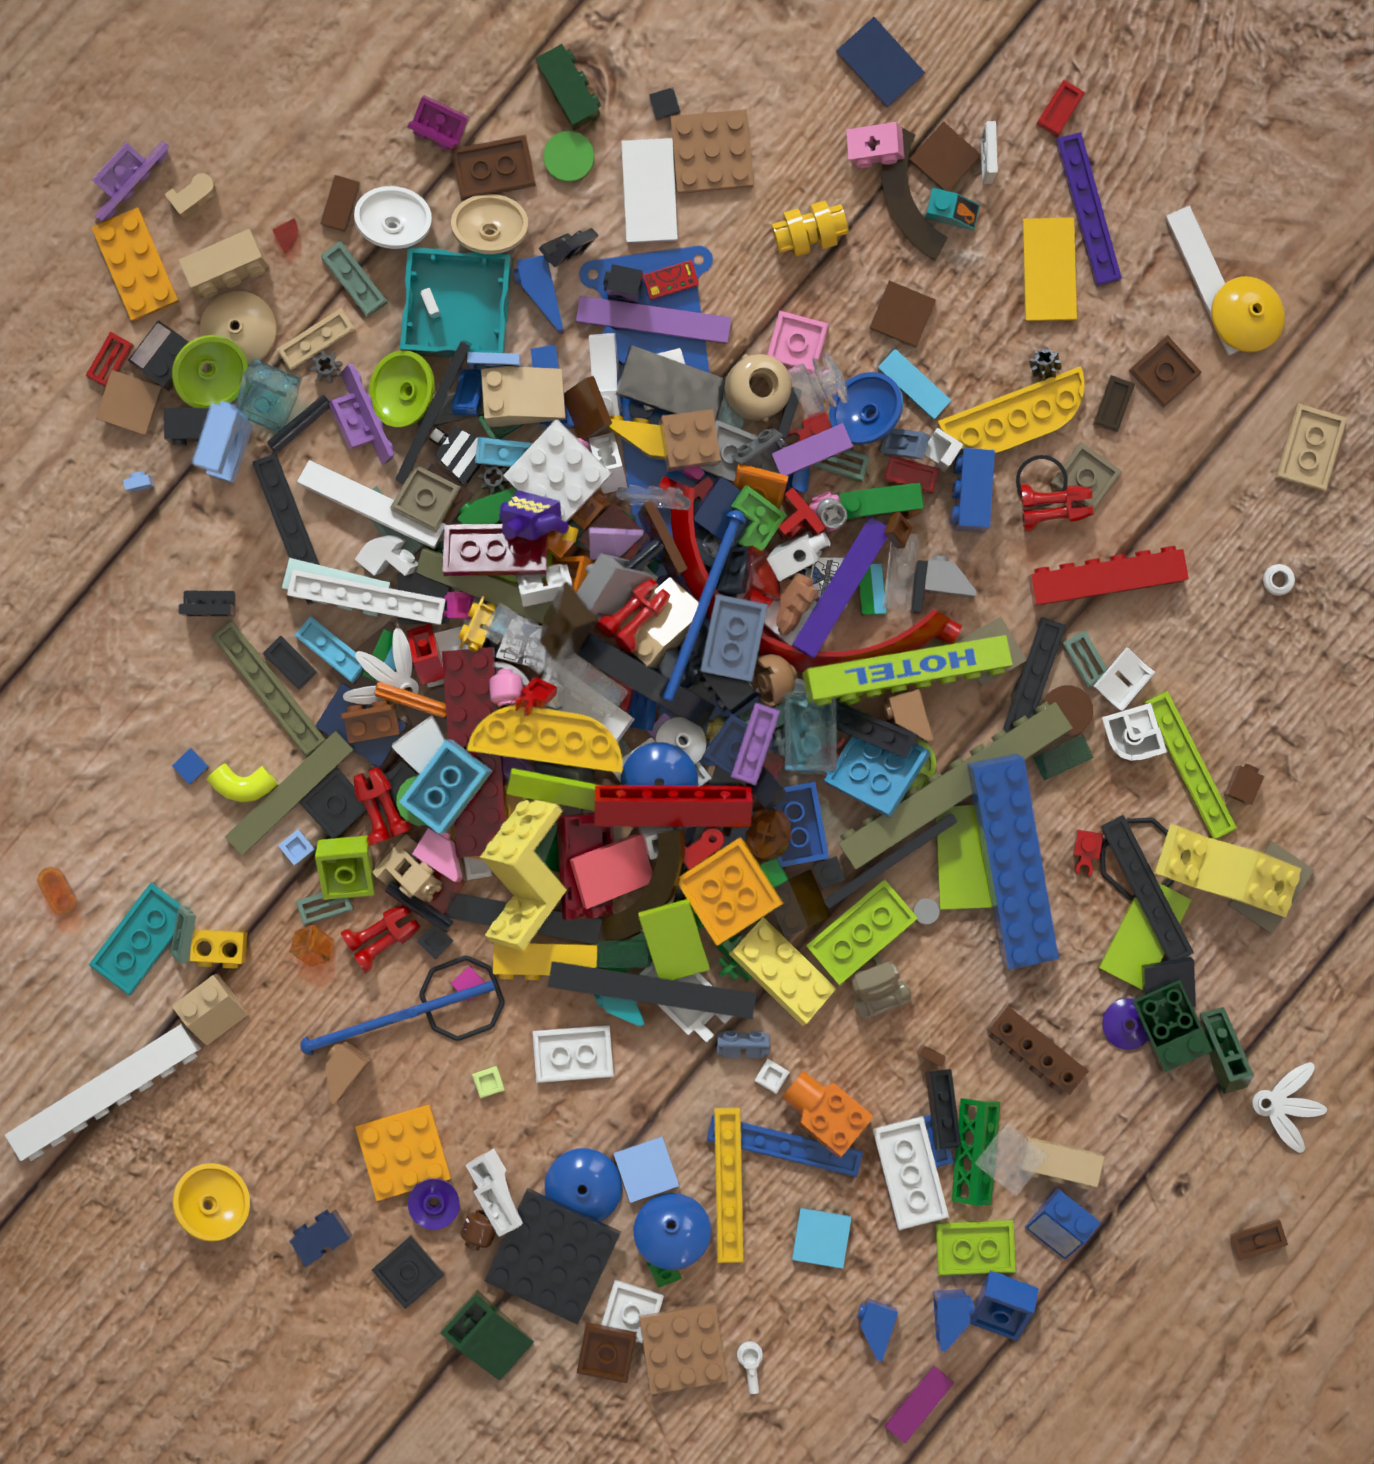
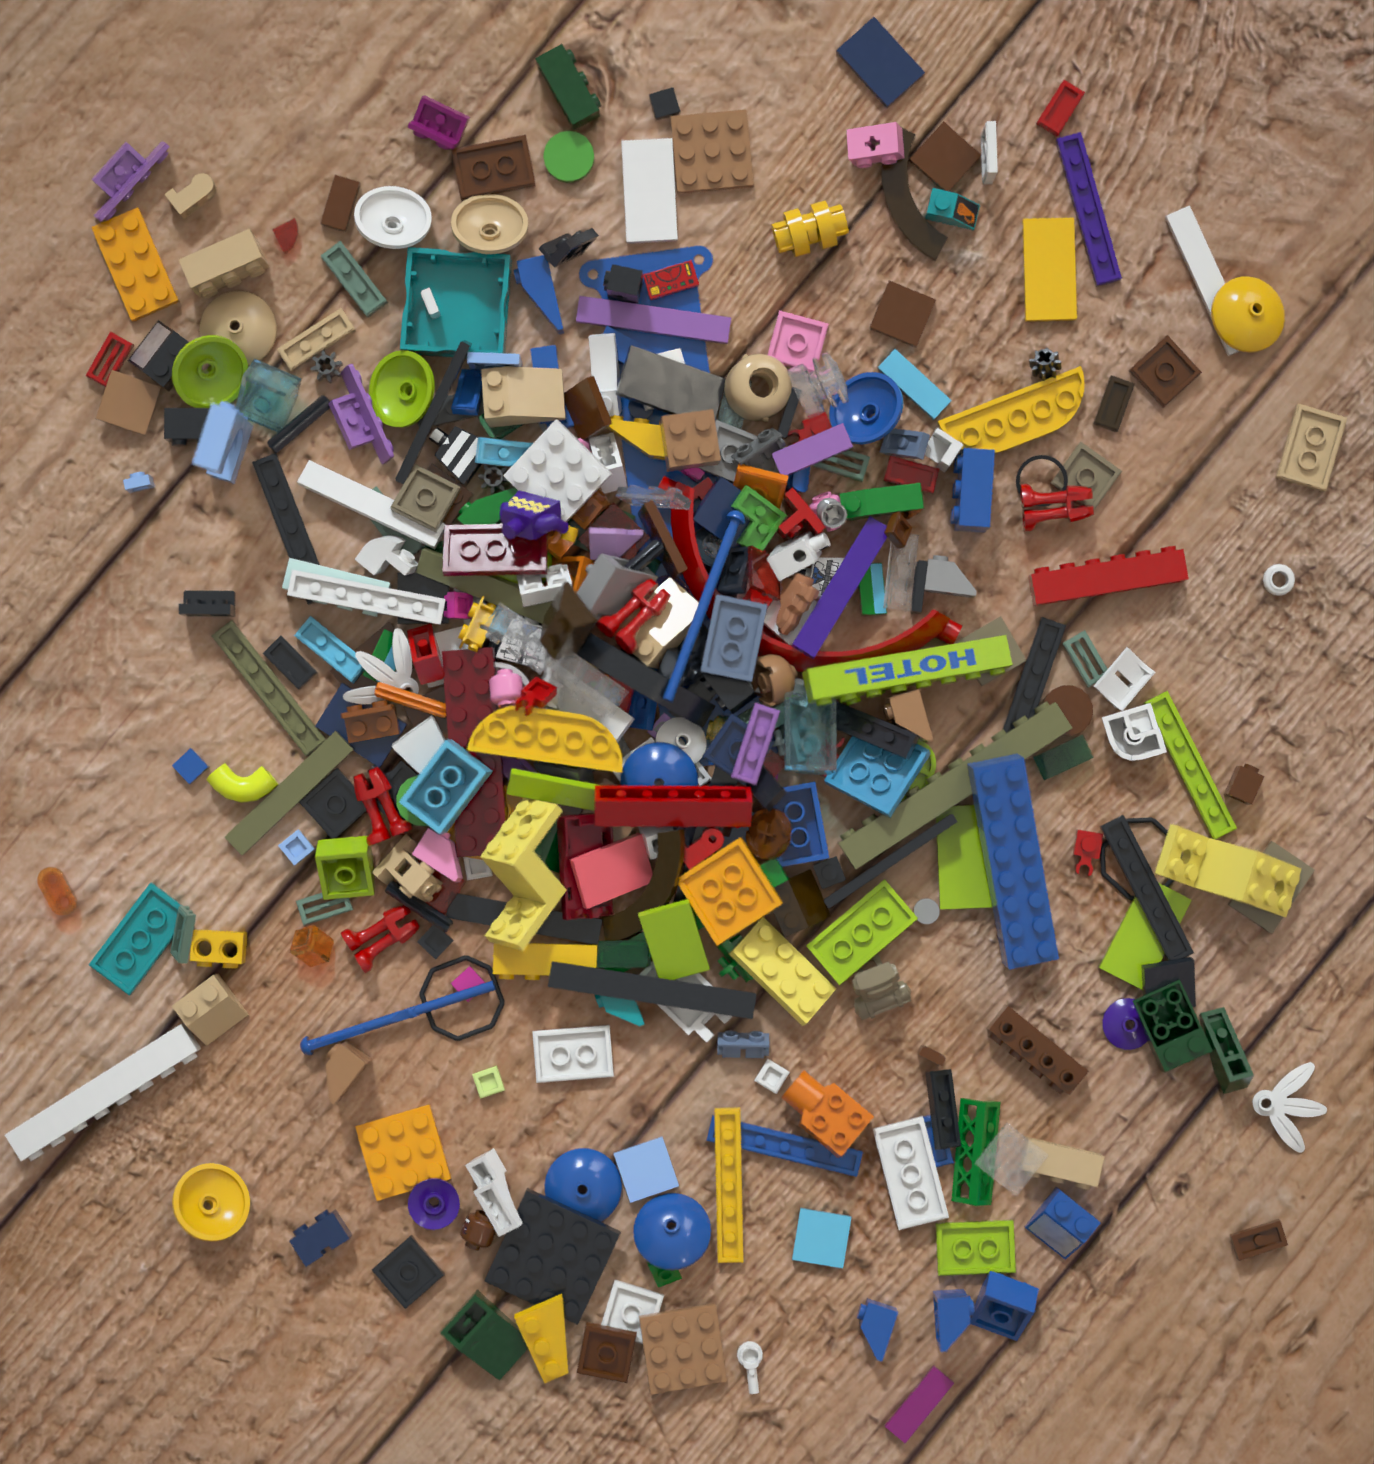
none -> yellow wing [514,1294,568,1384]

